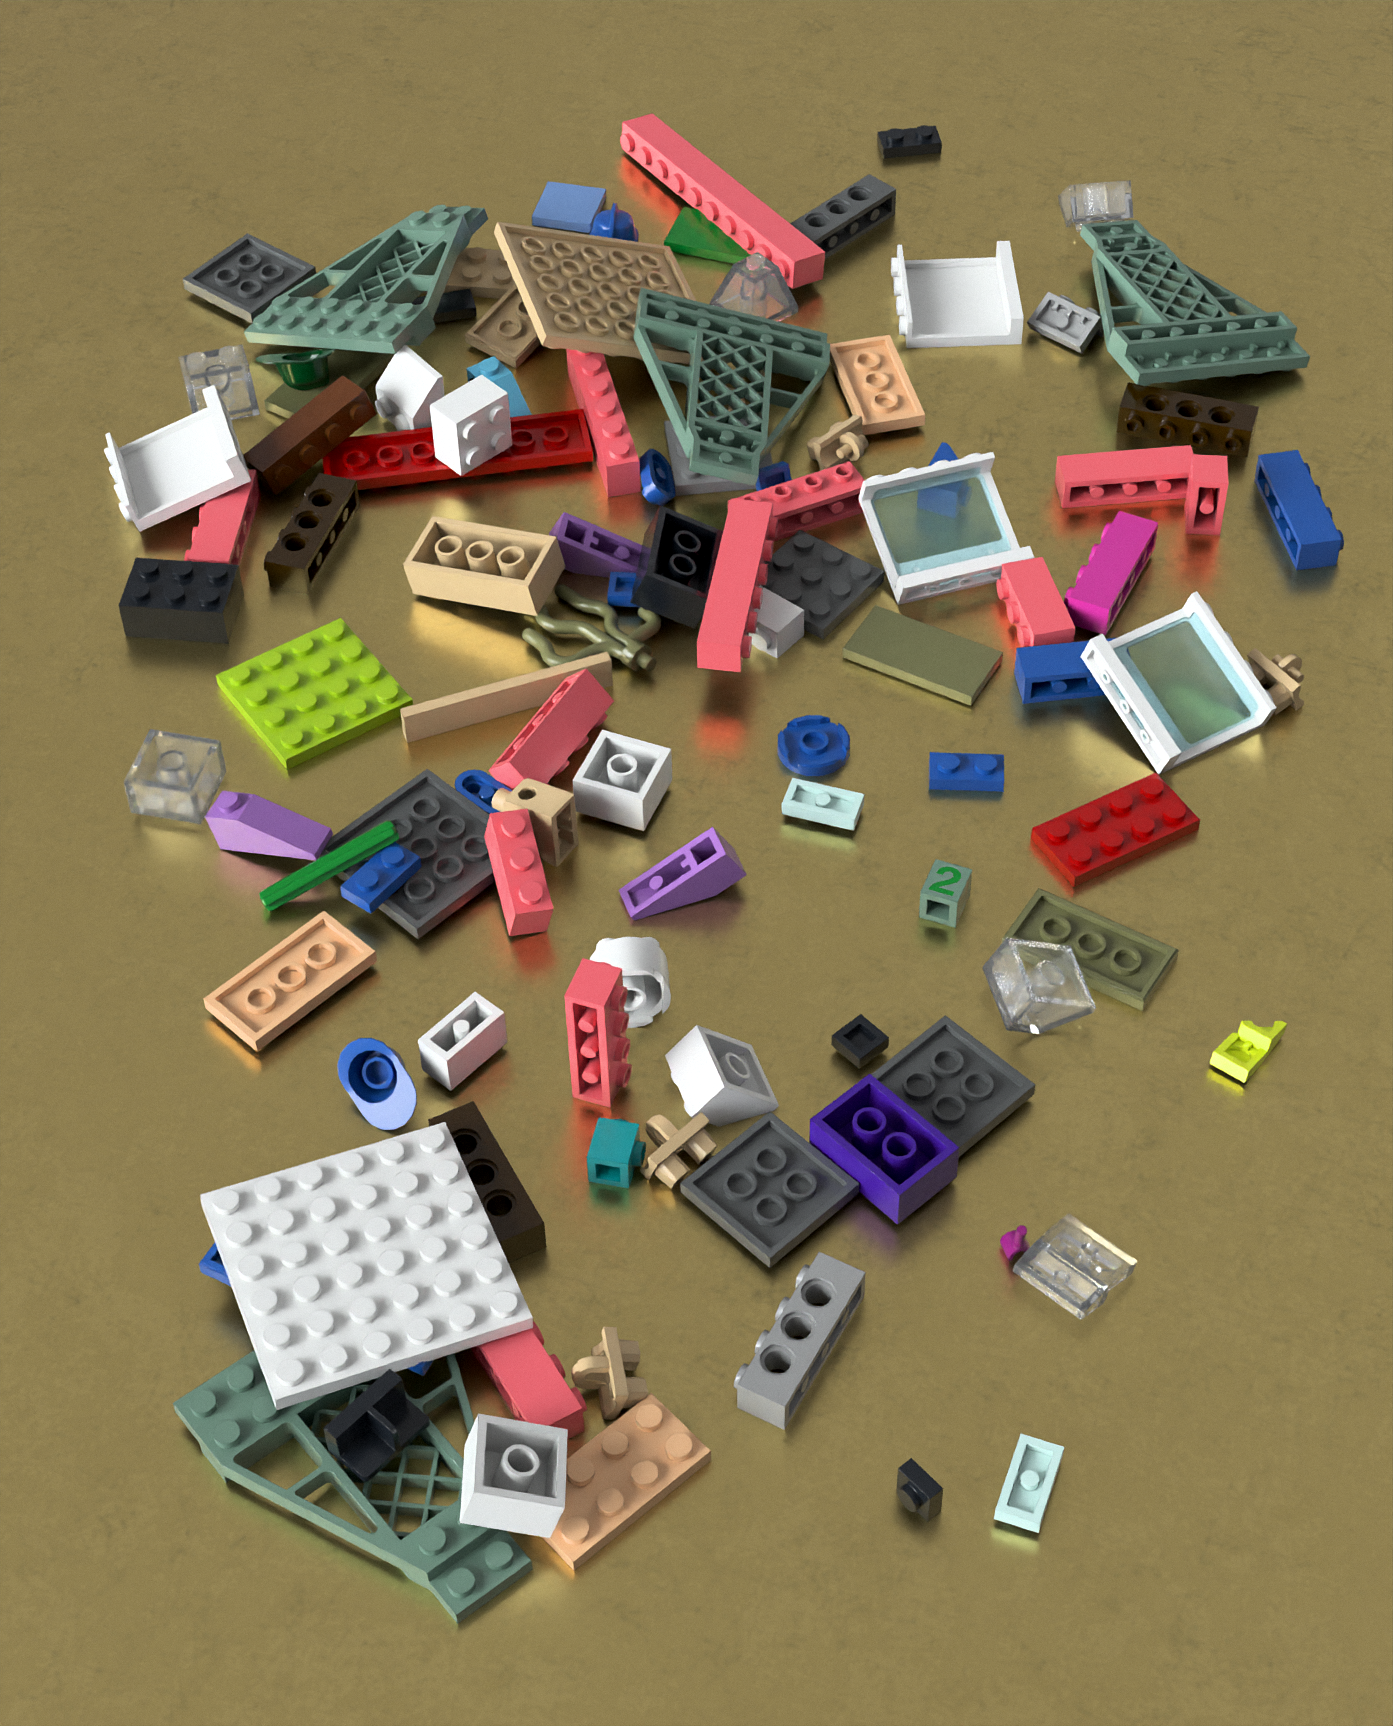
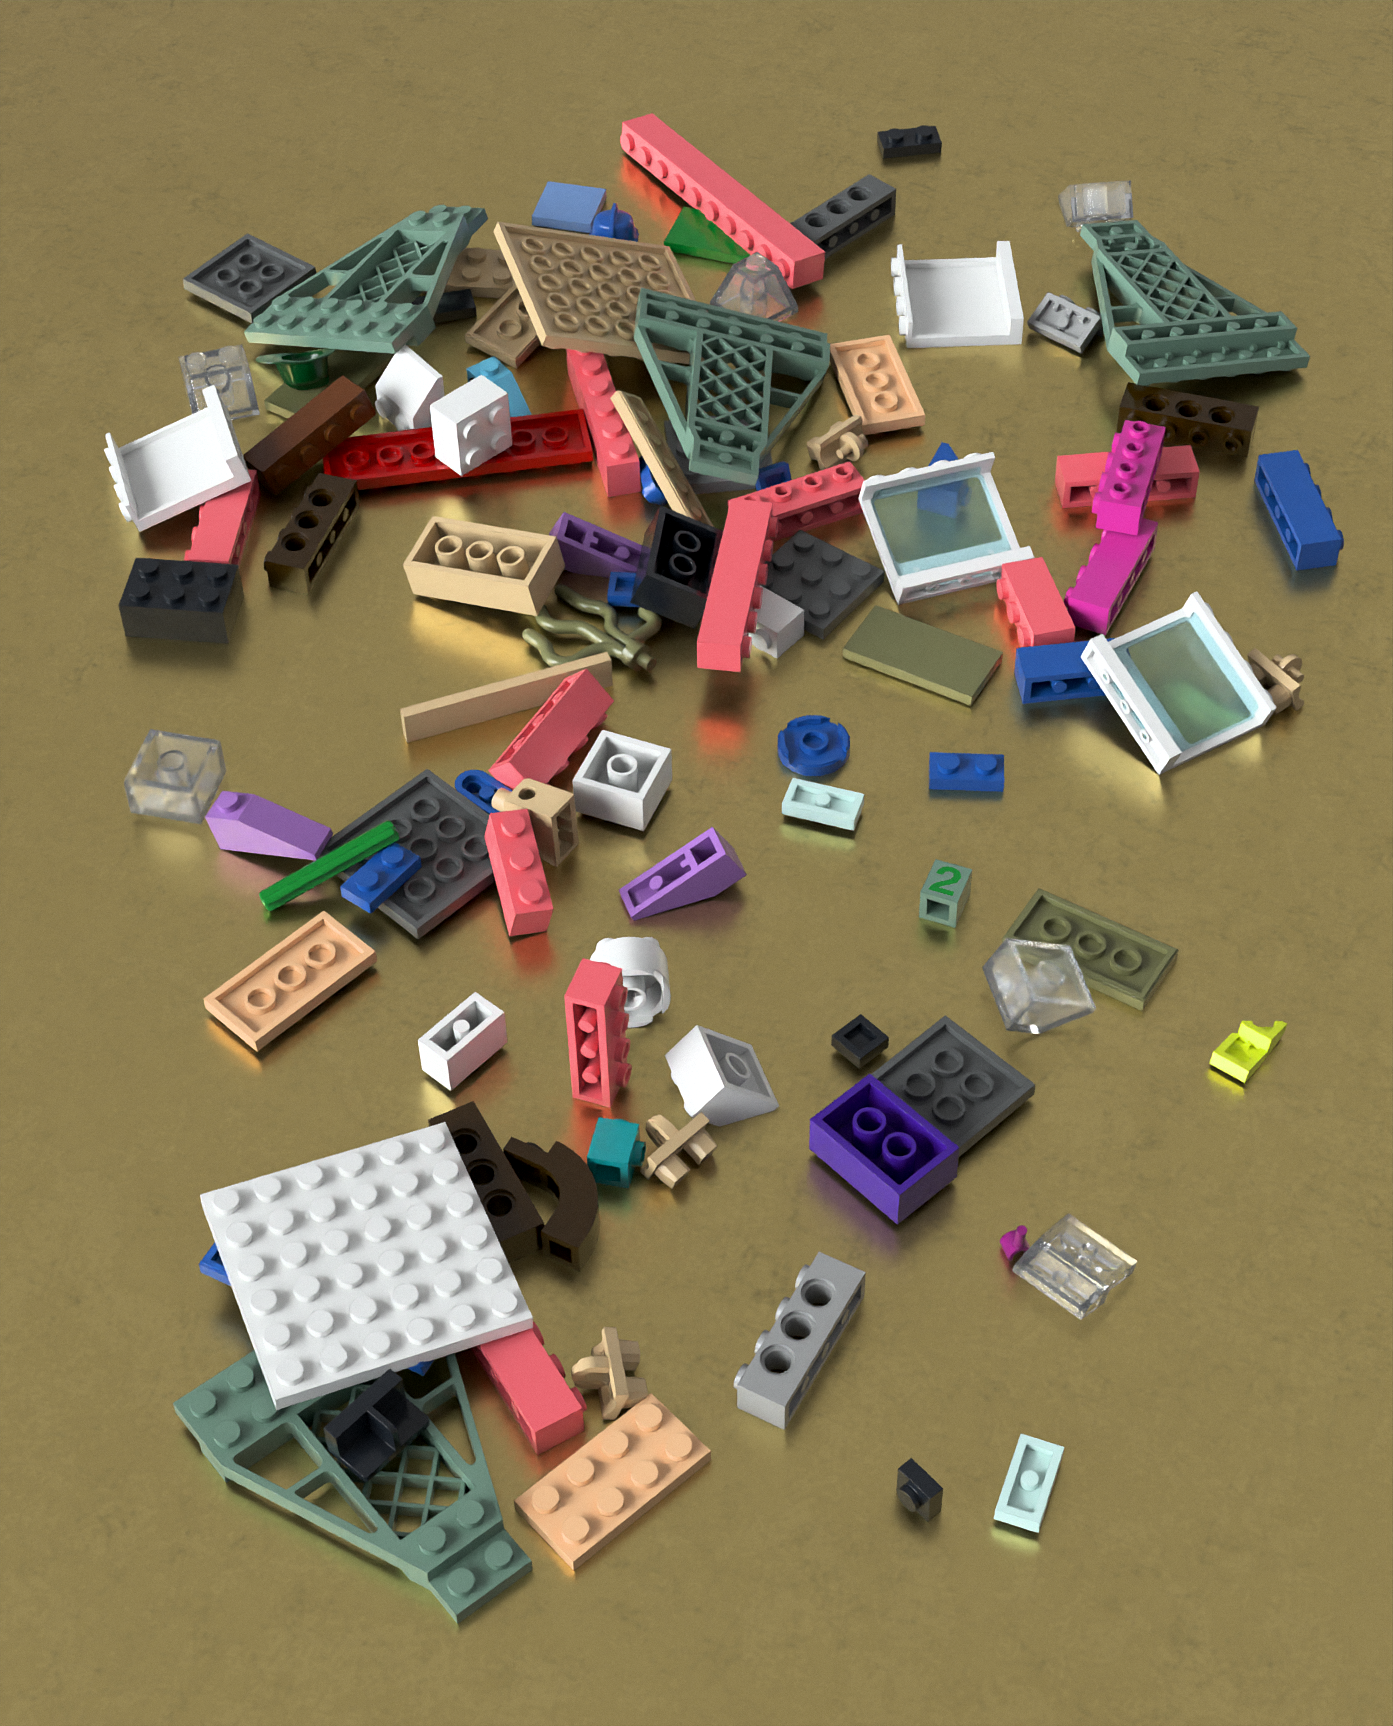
lime plate [216,618,413,770] -> none
piece [337,1038,417,1130] -> none
white brick [460,1413,568,1538] -> none
dark grey plate [680,1111,859,1268] -> none
red plate [1031,772,1200,887] -> none
coral brick [1185,454,1229,535] -> none
none -> dark brown arch [503,1137,600,1272]
none -> tan tile [610,390,714,527]
none -> dark pink brick [1092,420,1166,536]

